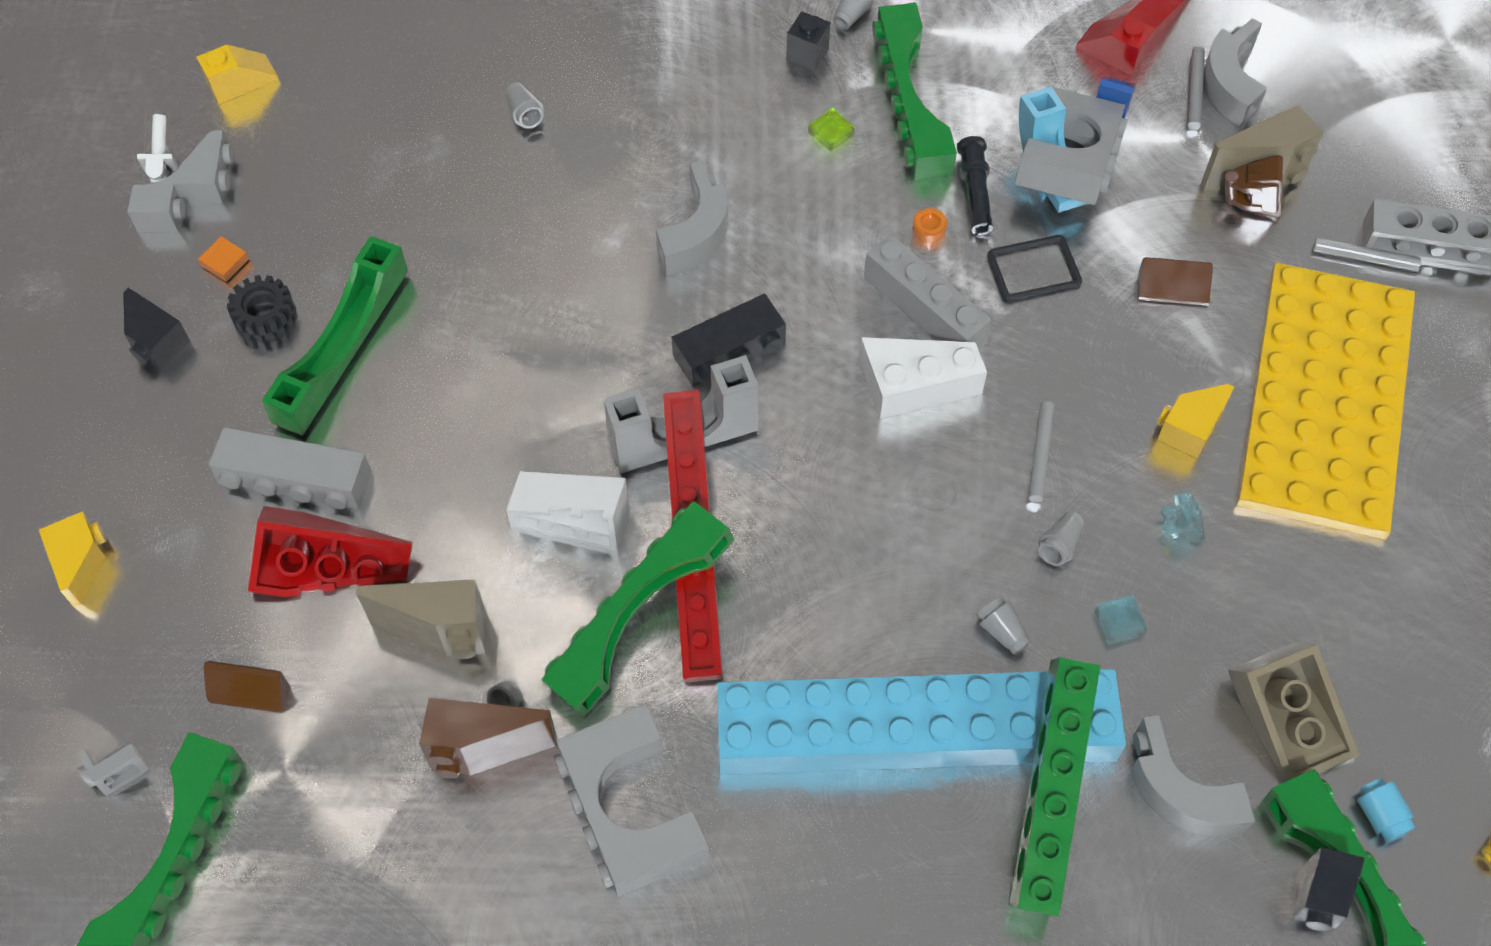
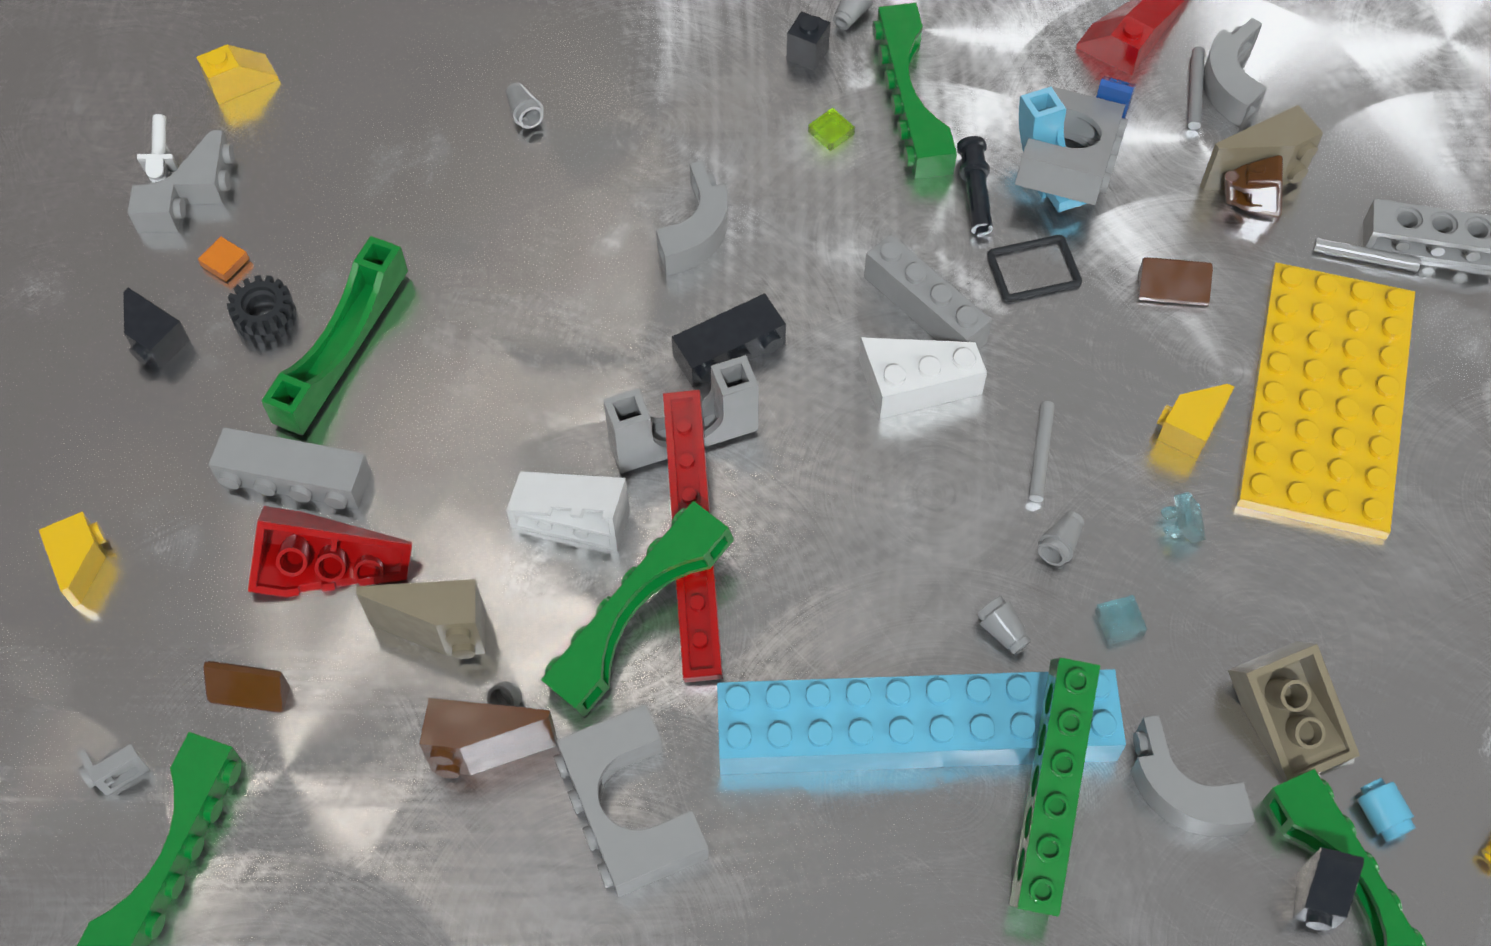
orange tile [912,208,947,243] -> none

